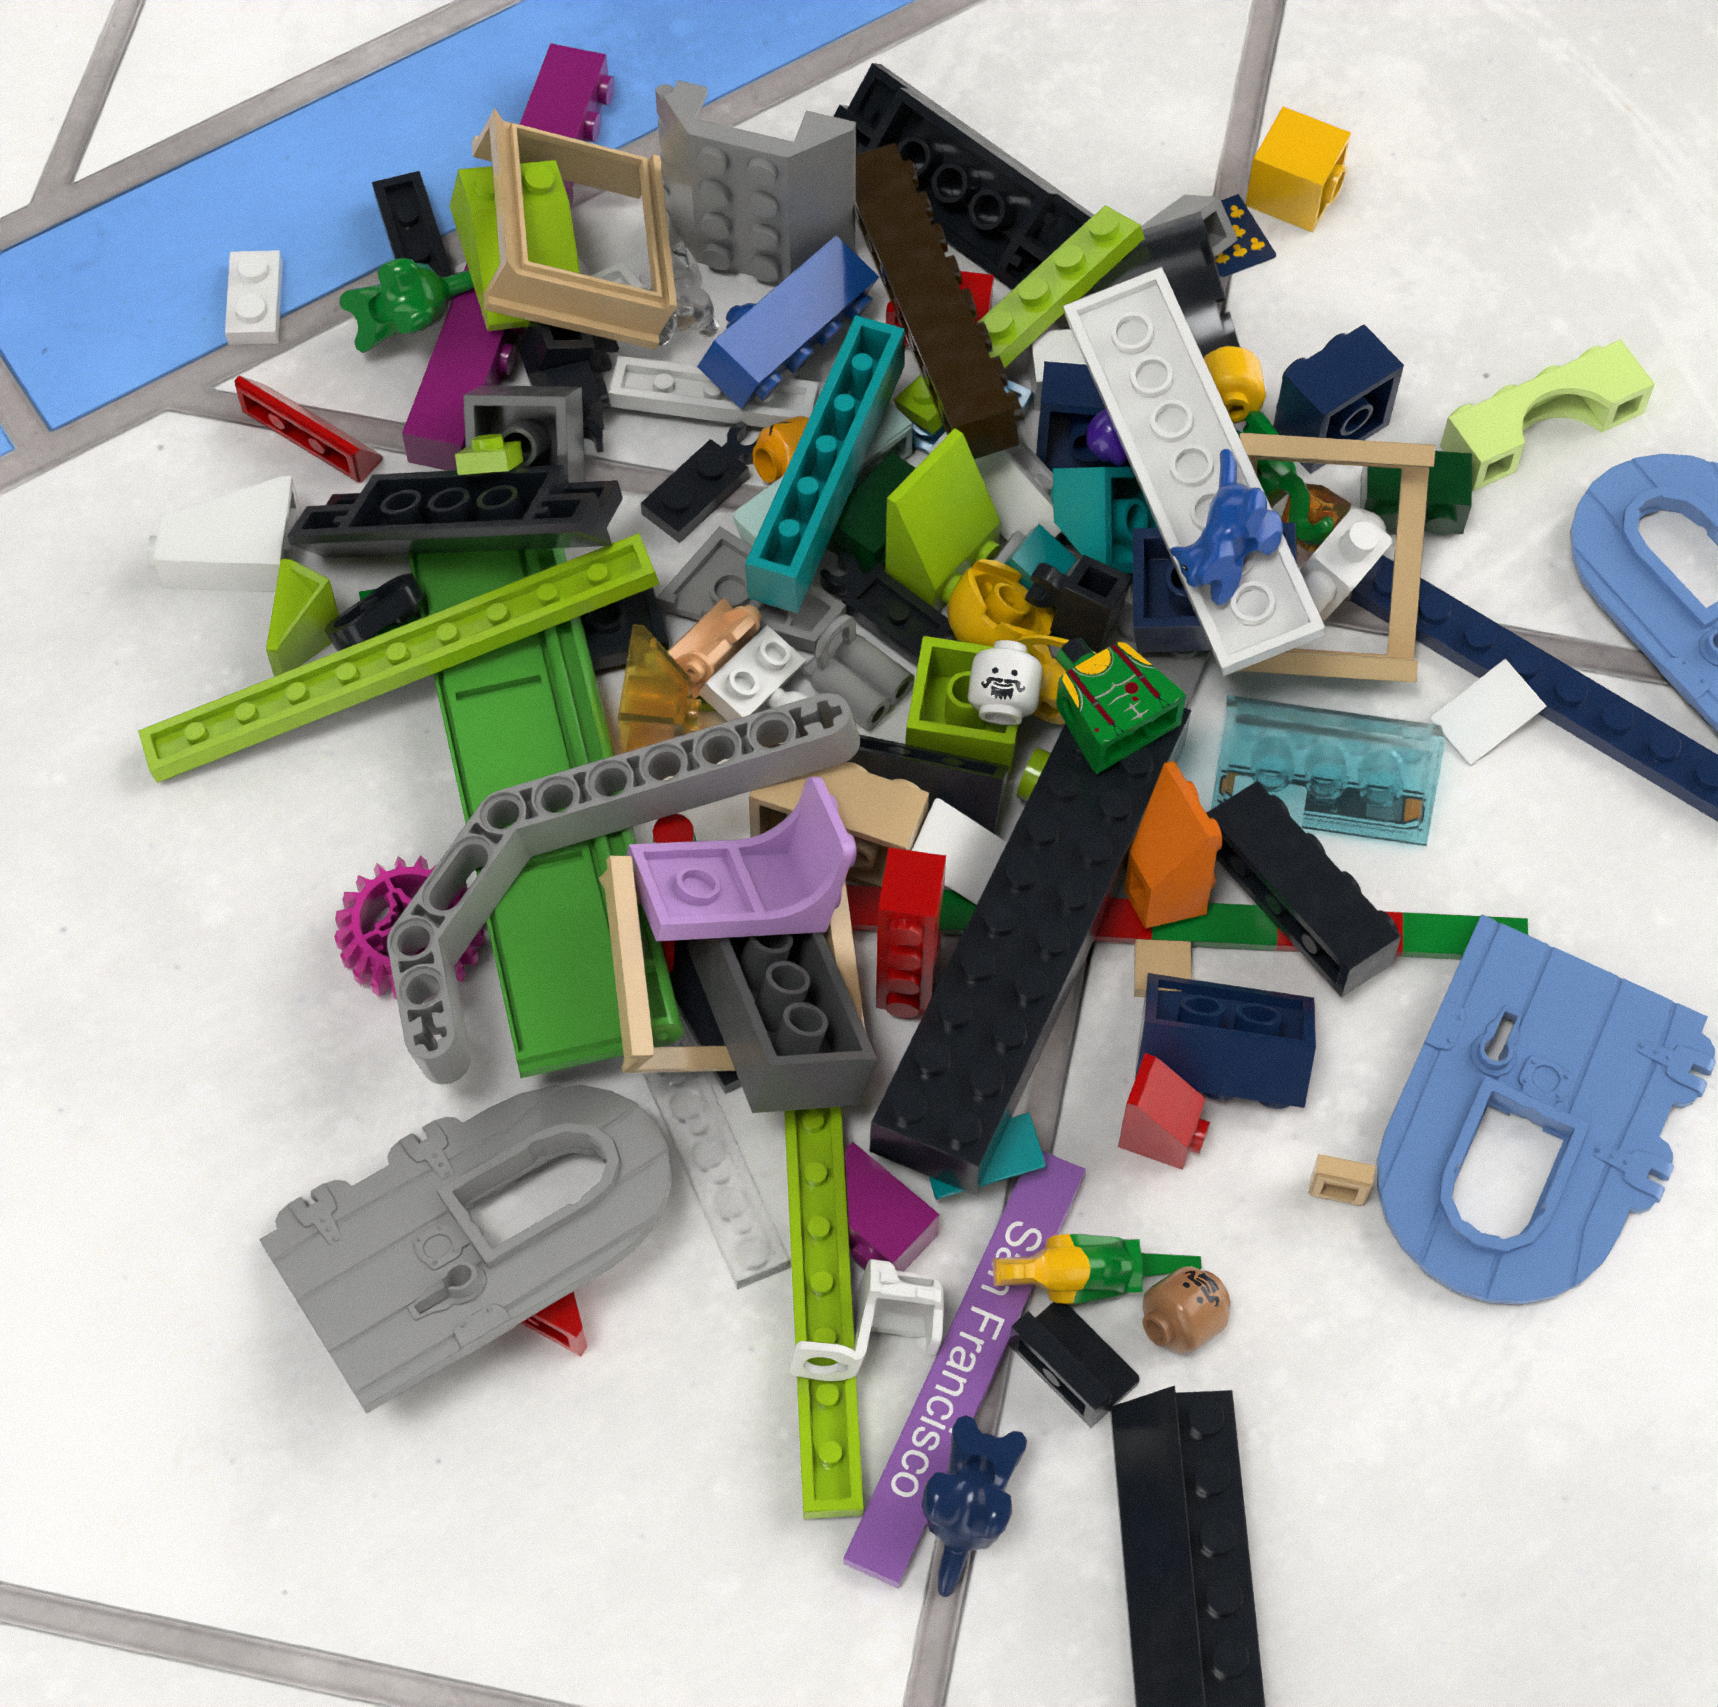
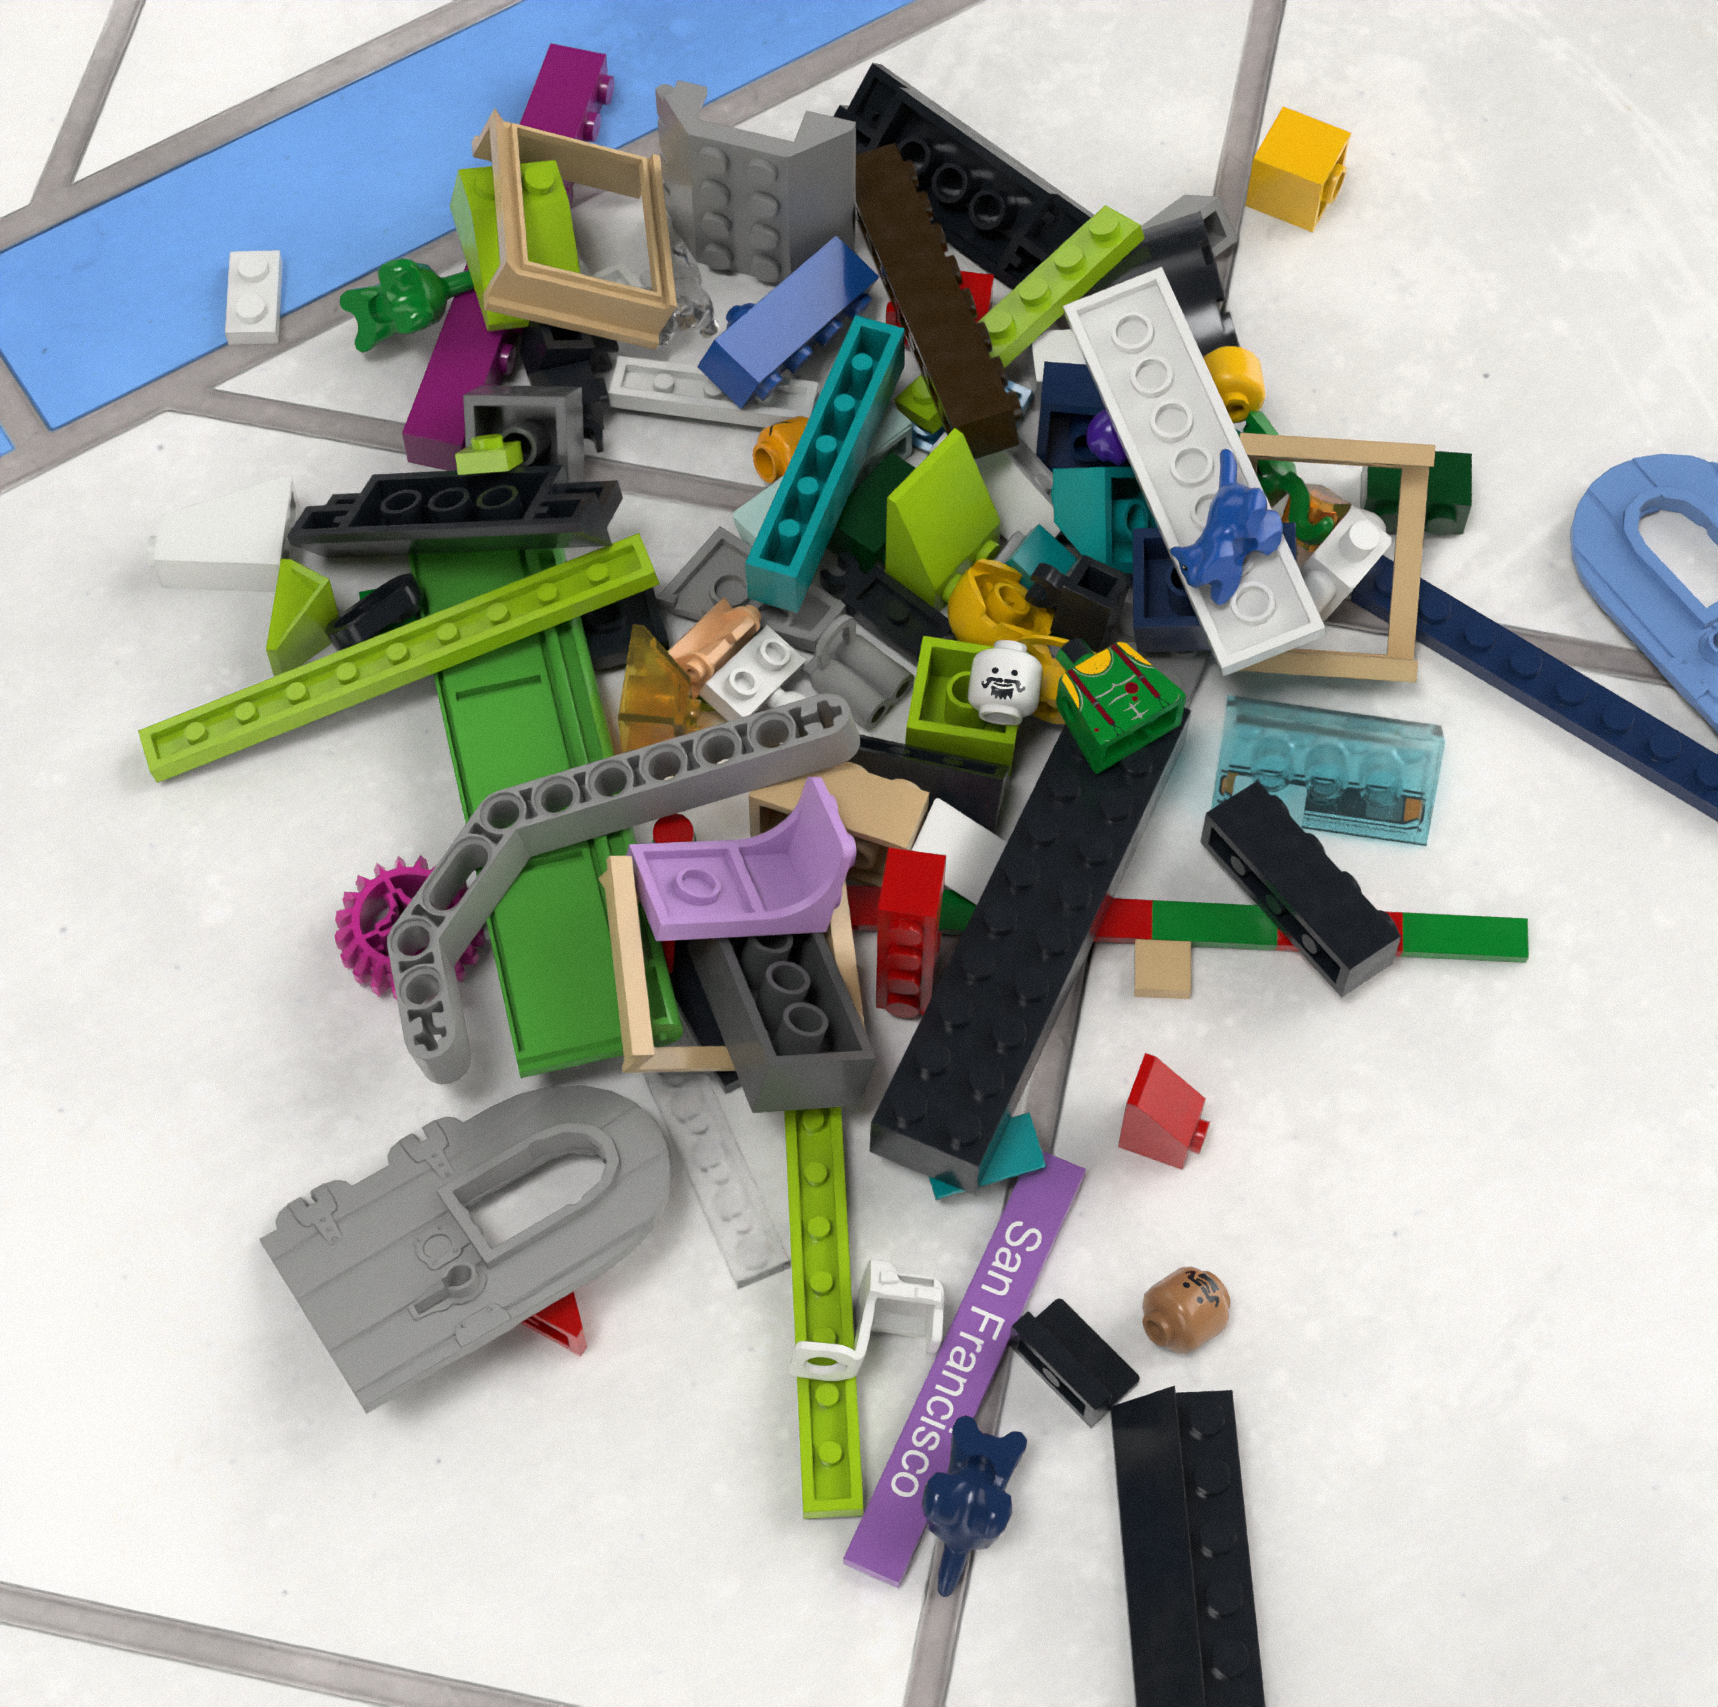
red slope [234,376,383,483] -> none
black plate [372,171,454,299] -> none
black plate [641,421,757,543] -> none
magenta slope [845,1142,940,1272] -> none
animal [992,1234,1202,1304] -> none
lime tile [1017,747,1051,801] -> none
orange slope [1124,761,1222,929] -> none
dark blue slope [1135,973,1316,1109] -> none
dark blue sticker [1215,194,1276,277] -> none
dark blue brick [1273,324,1404,474] -> none
tan tile [1308,1154,1376,1206] -> none
medium blue door [1377,914,1716,1305] -> none
white sticker [1429,659,1547,766] -> none
yellowish green arch [1440,339,1655,491] -> none

